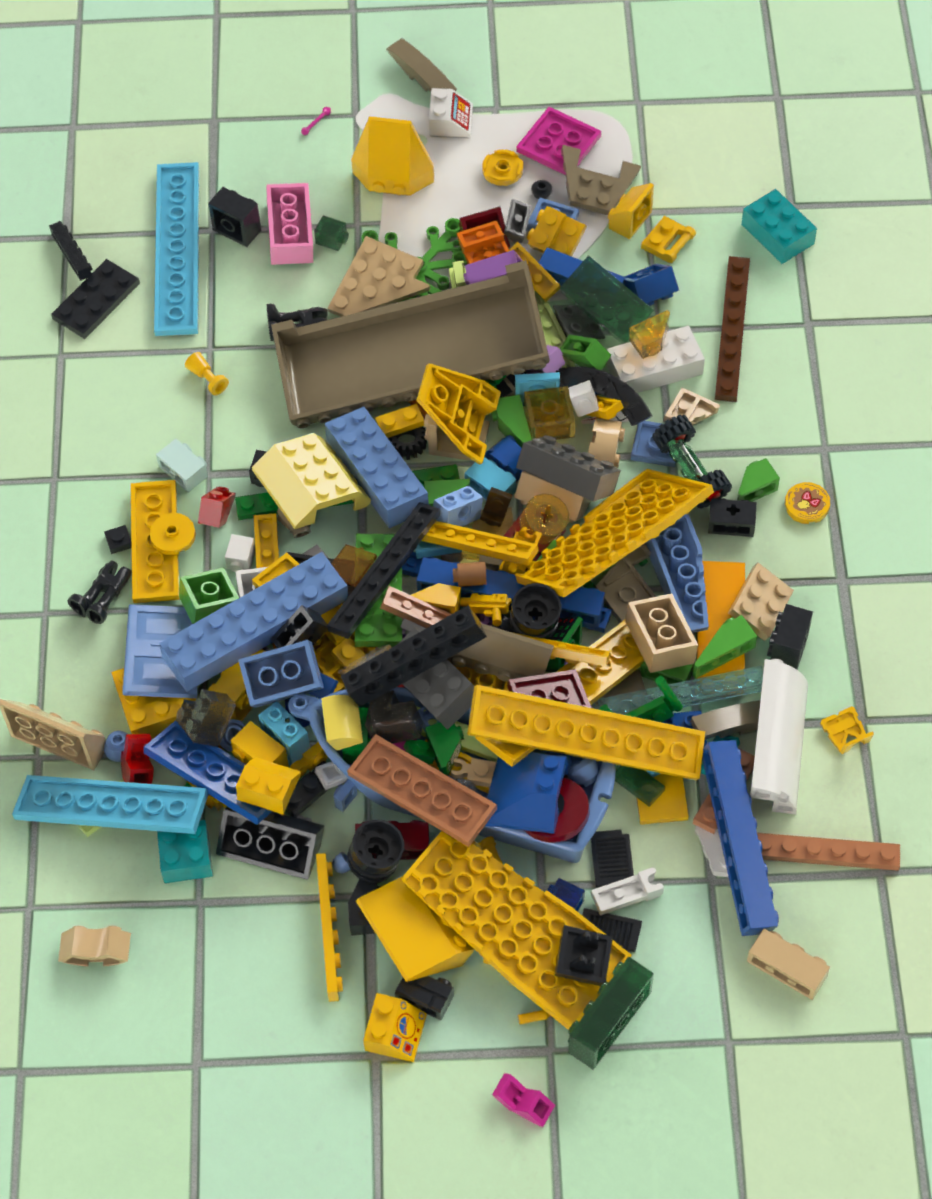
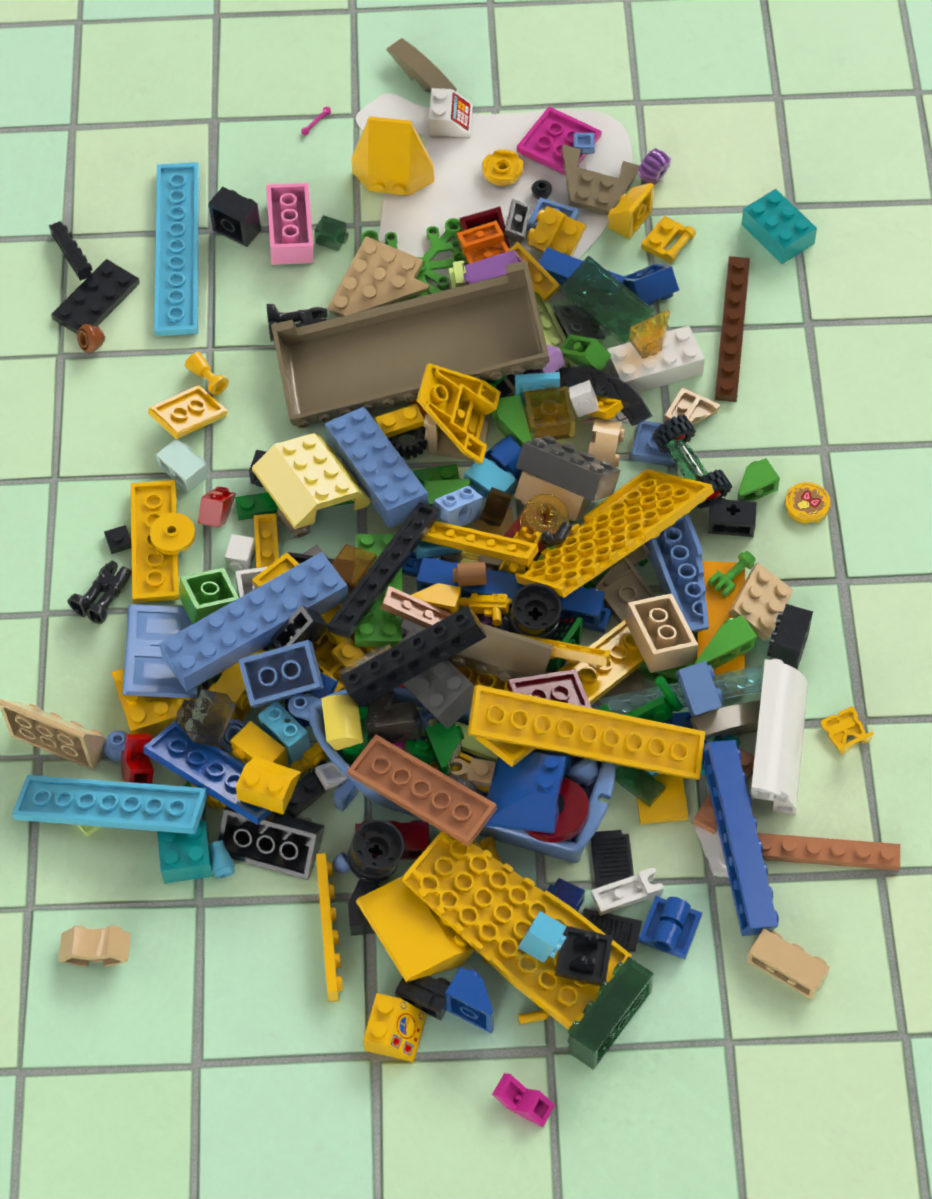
none -> dark orange cone [77,324,105,353]
none -> yellow tile [148,385,228,439]
none -> medium azure cone [209,840,236,879]
none -> blue slope [446,967,494,1033]
none -> medium azure brick [518,911,567,963]
none -> black arm [540,522,572,547]
none -> medium blue tile [574,133,595,154]
none -> medium lavender gear [638,148,671,185]
none -> blue plate [638,896,702,960]
none -> medium blue brick [675,661,723,717]
none -> bright green hinge [708,551,756,598]

